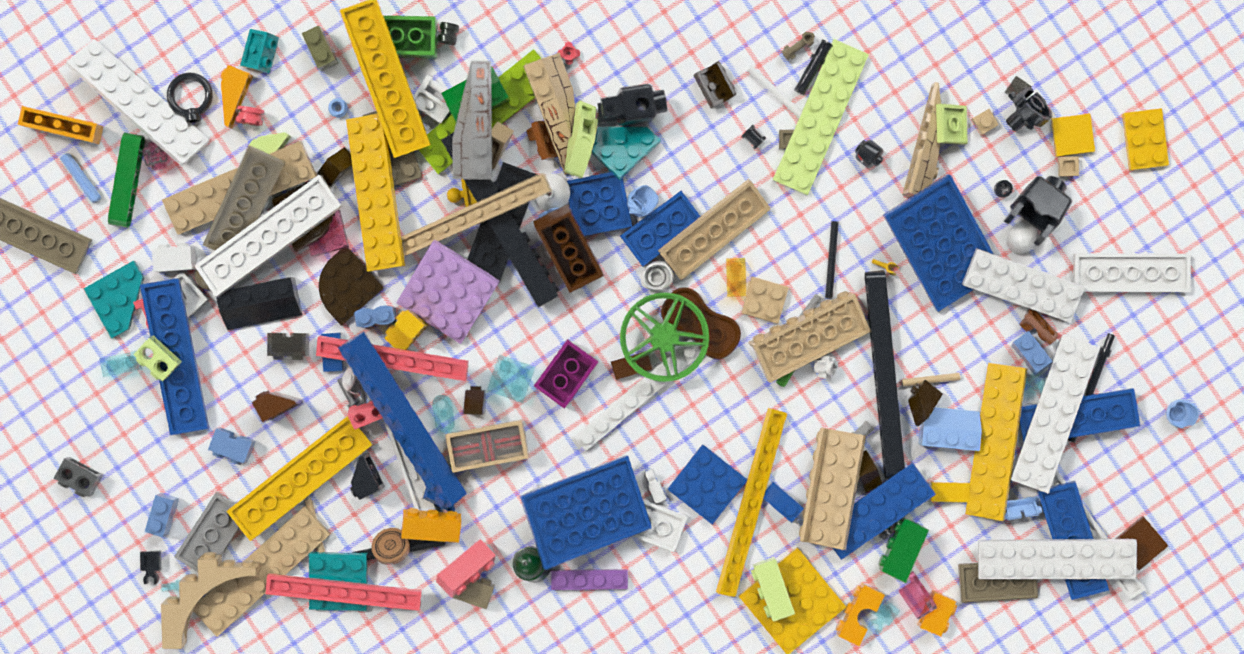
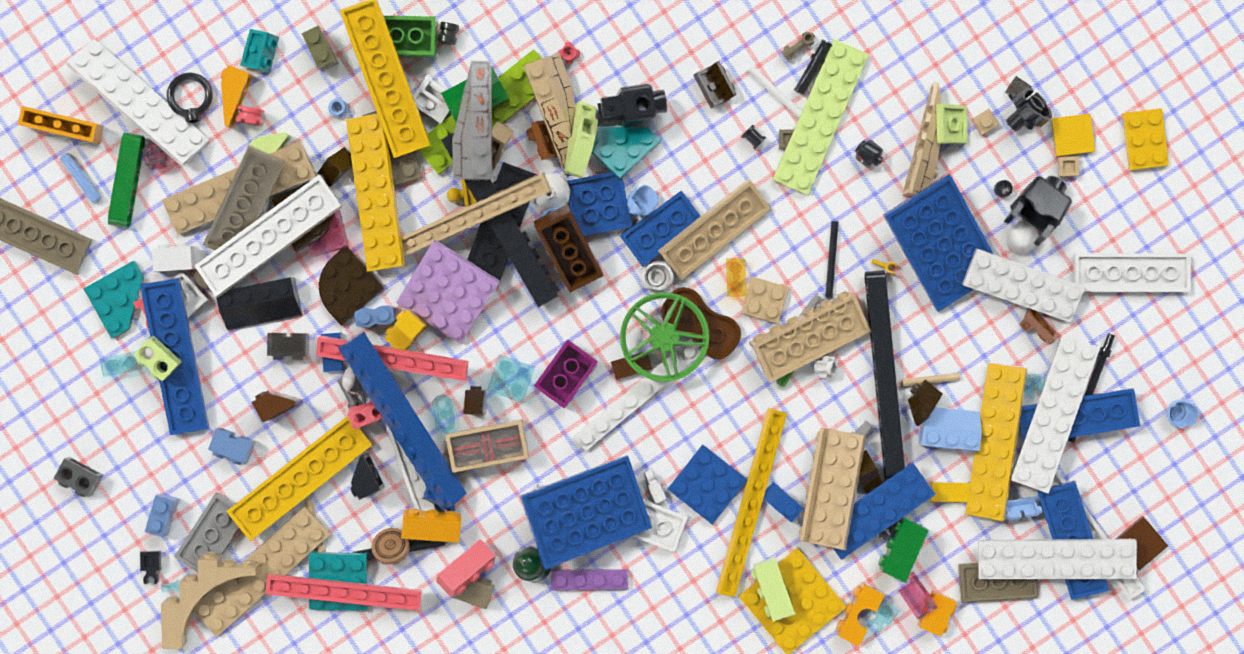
medium blue brick [1011,331,1053,376] -> none

